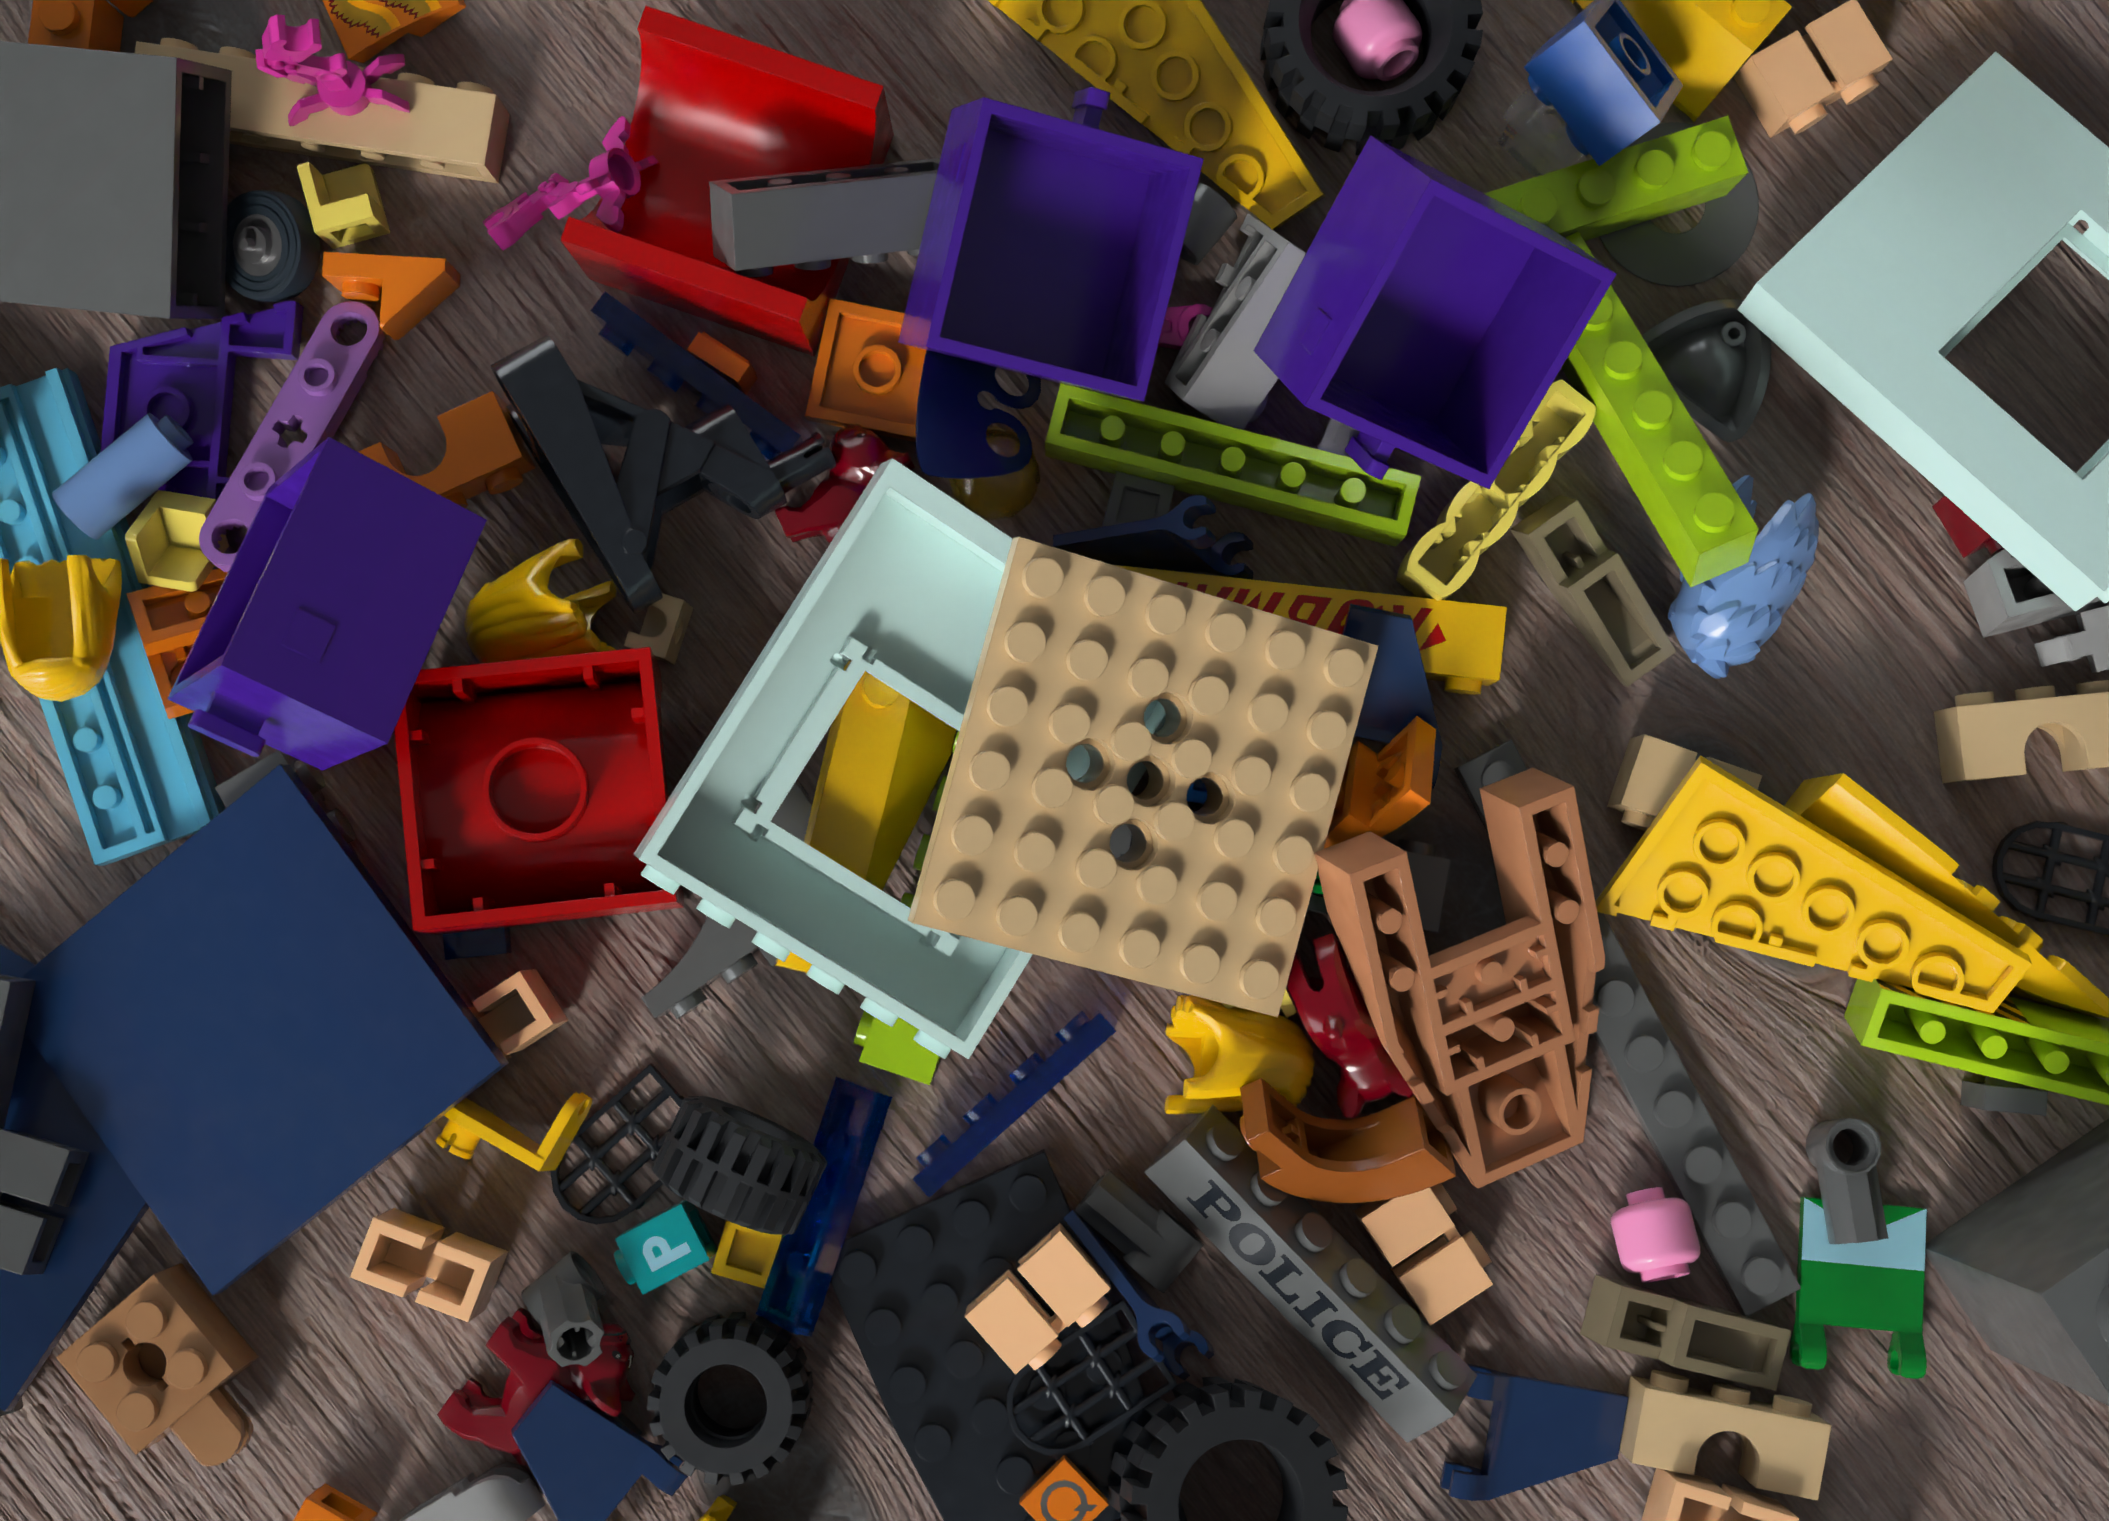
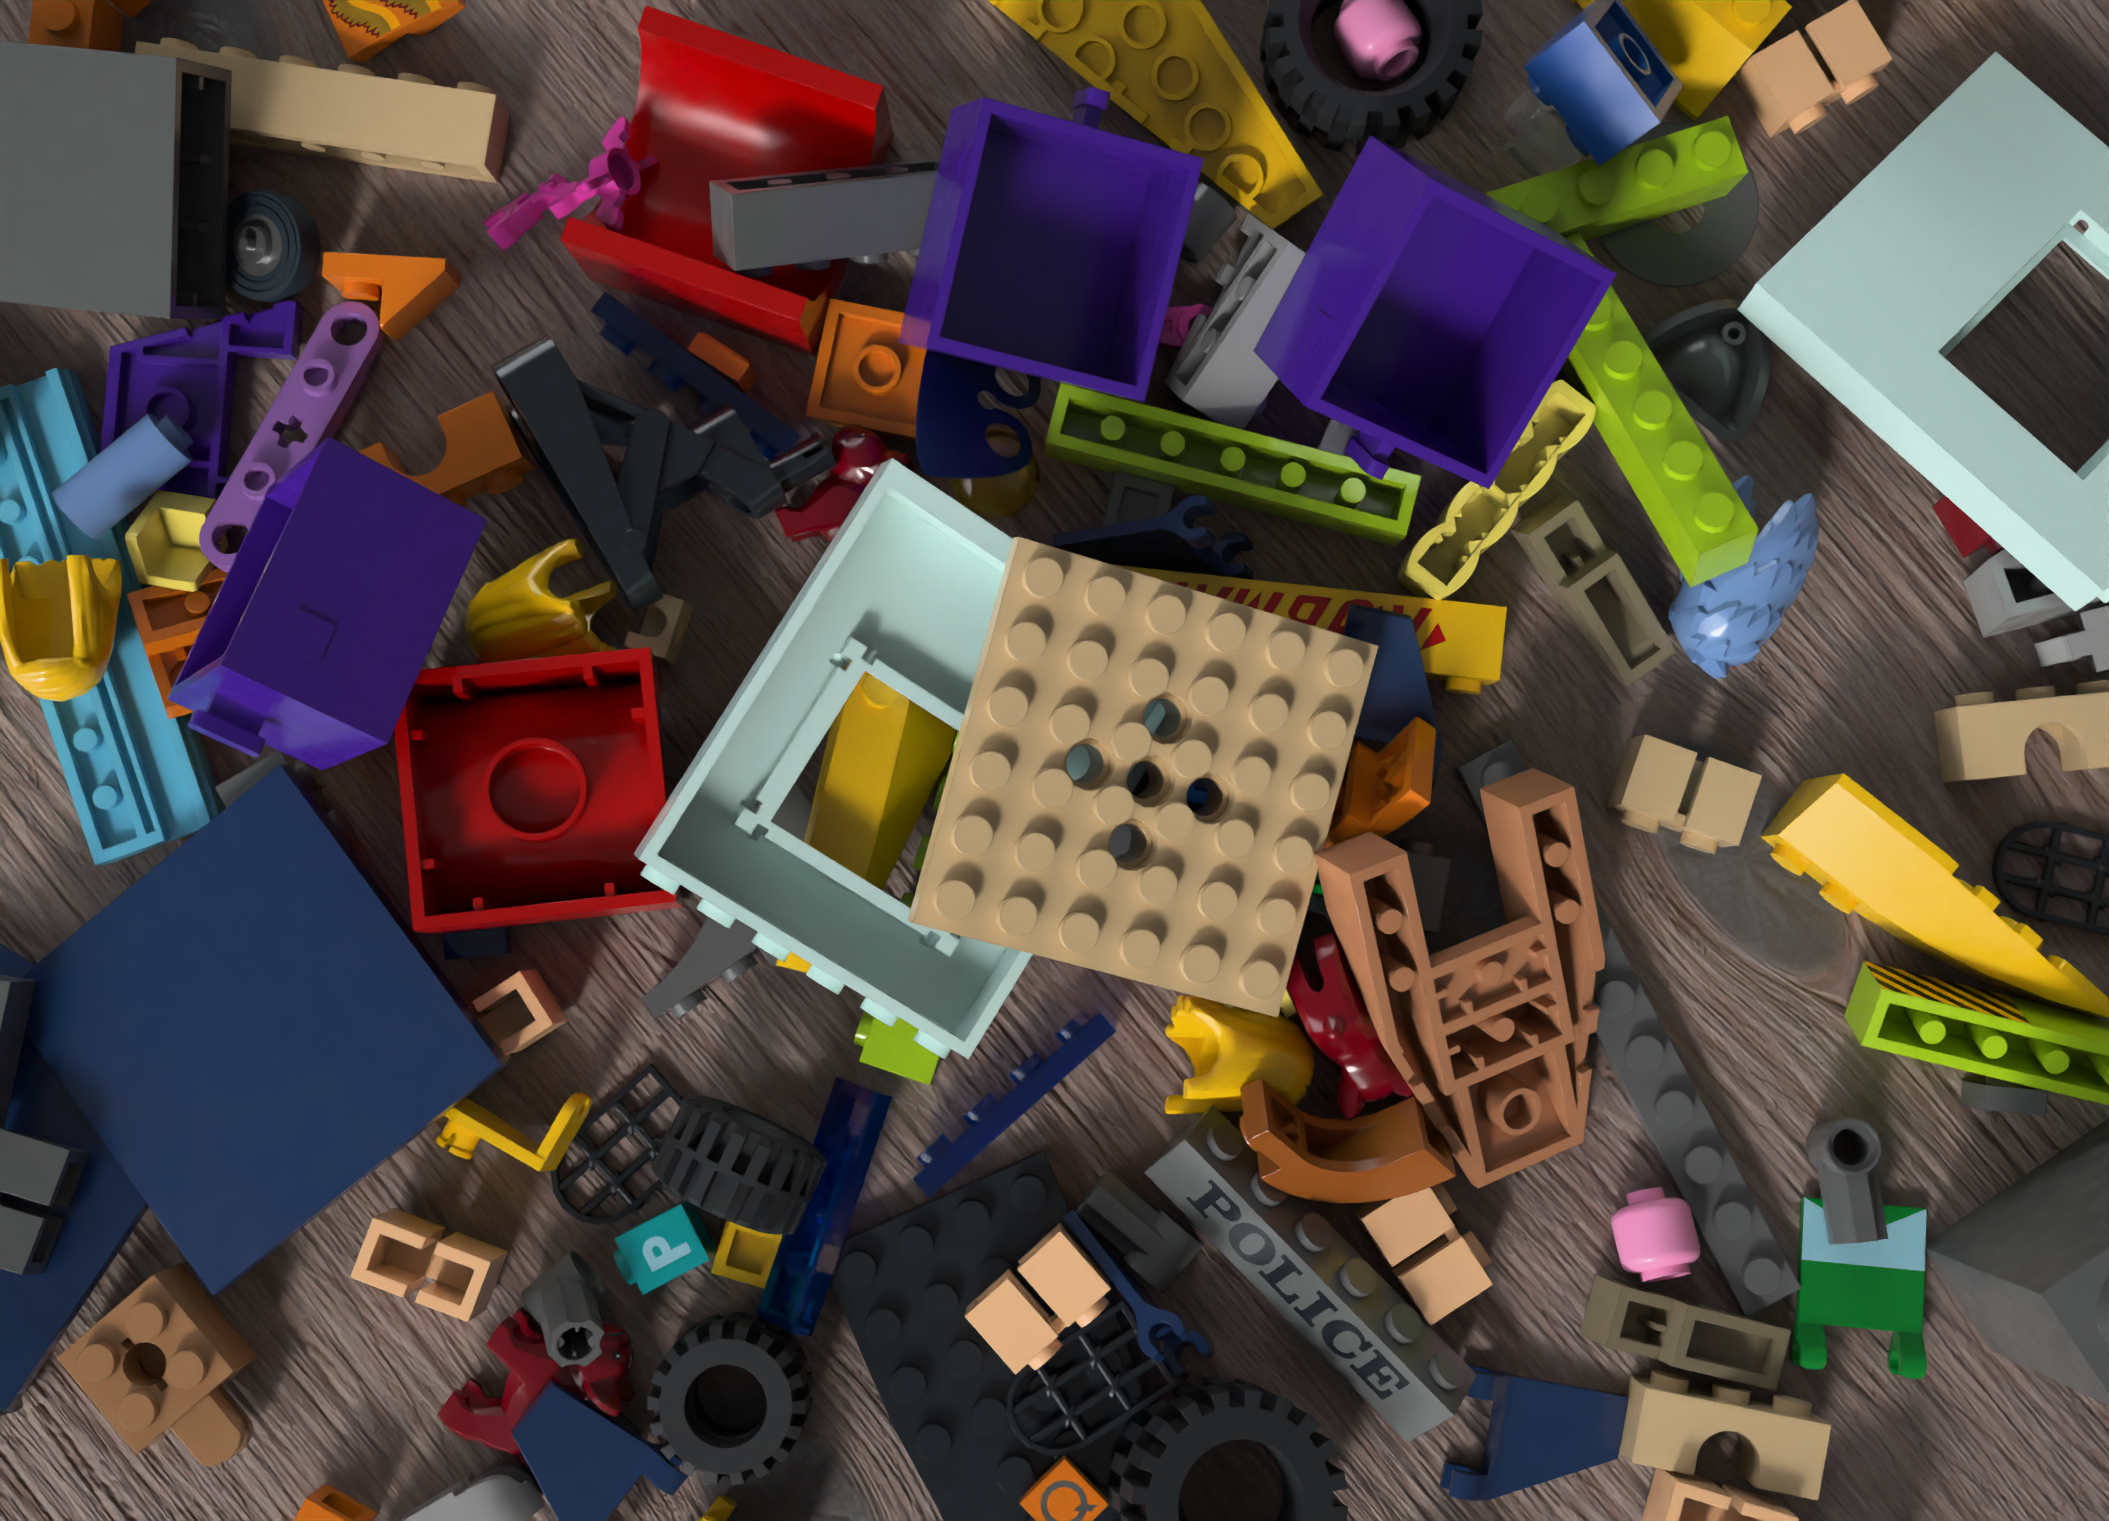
dark pink piece [255,14,410,126] -> none
light yellow panel [297,162,390,249] -> none
yellow wing [1595,755,2033,1013] -> none

